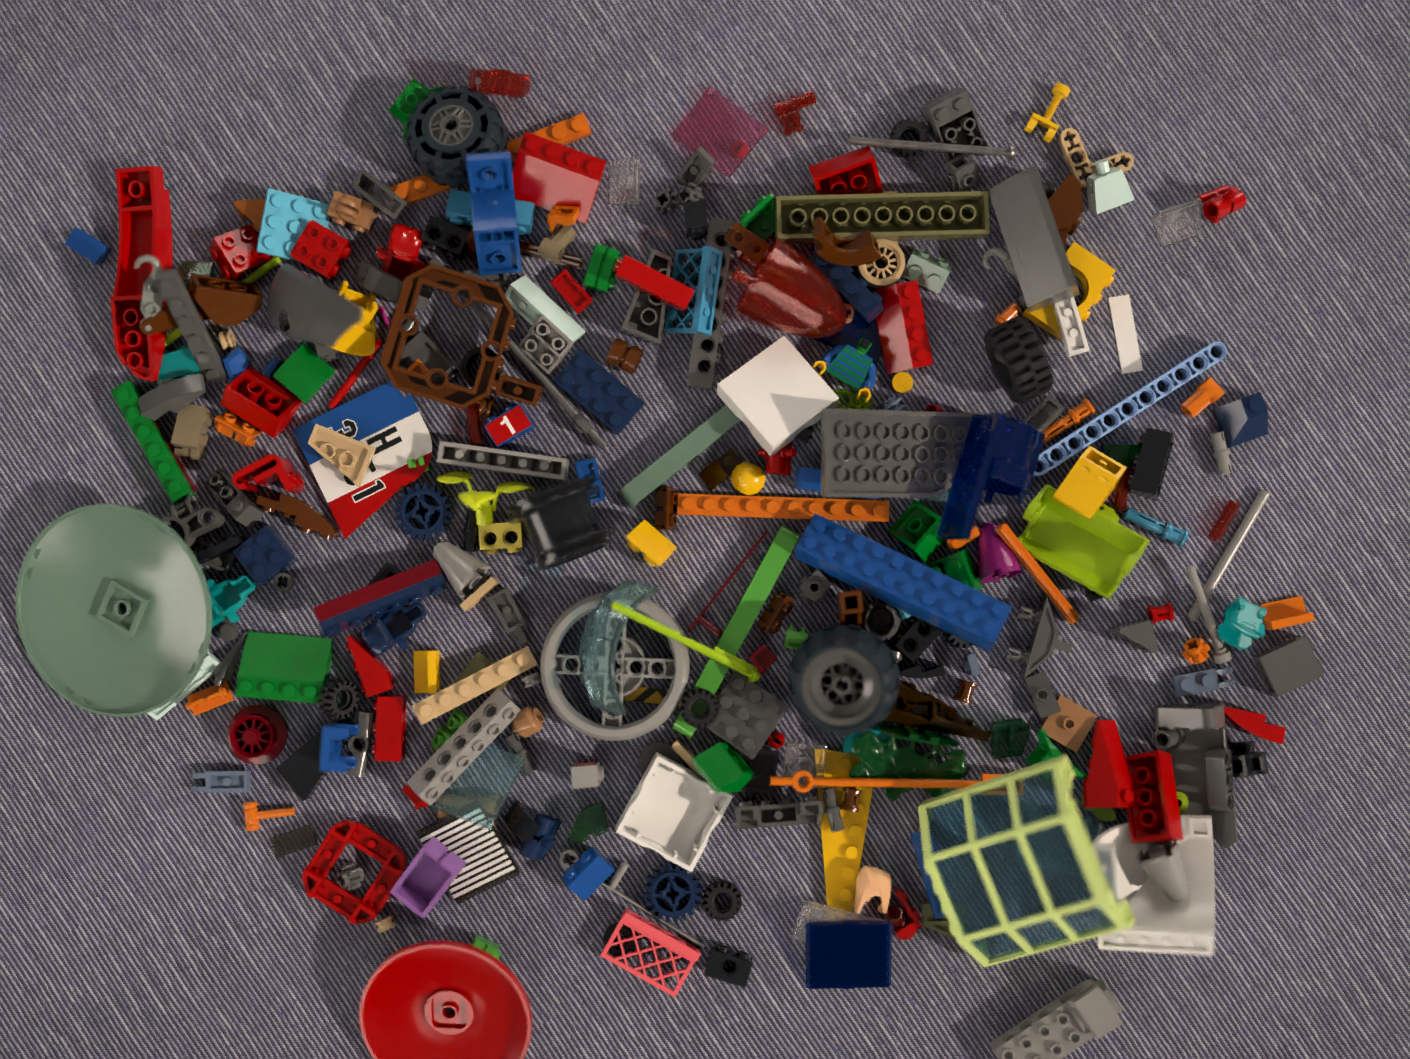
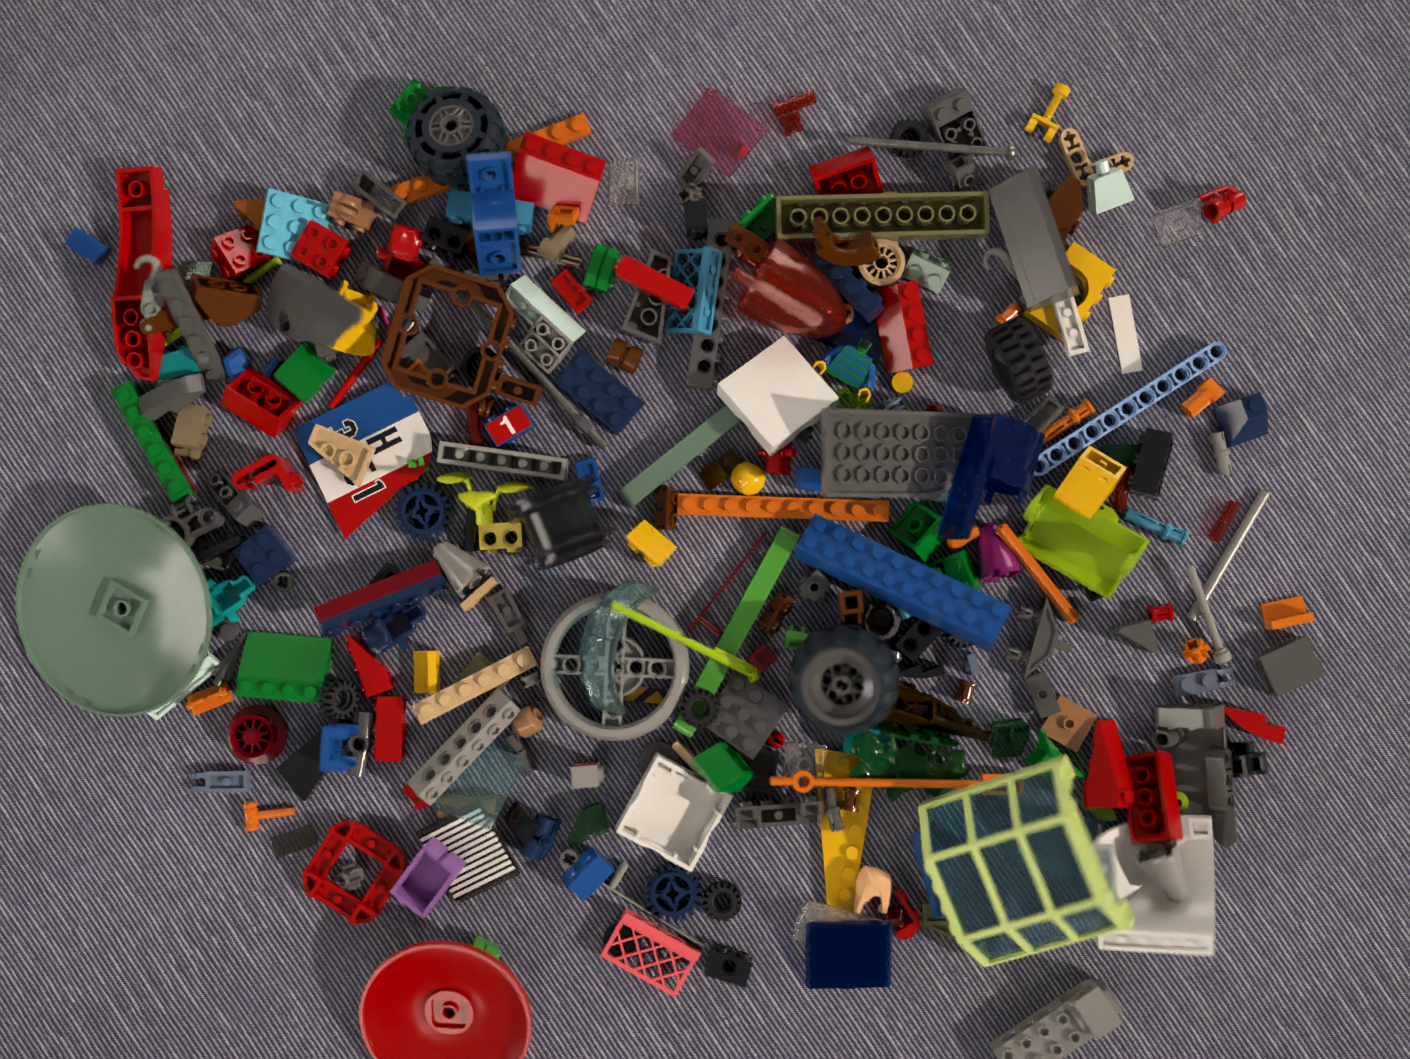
orange hinge [214,412,261,447] -> none
tan bush [219,329,236,350] -> none
reddish brown slope [256,494,341,540] -> none
tan bush [374,915,396,933] -> none
bright green slope [431,709,468,751] -> none
clear red piece [468,69,531,98] -> none
dark grey gear [652,187,680,215] -> none
teal piece [1216,596,1267,650] -> none

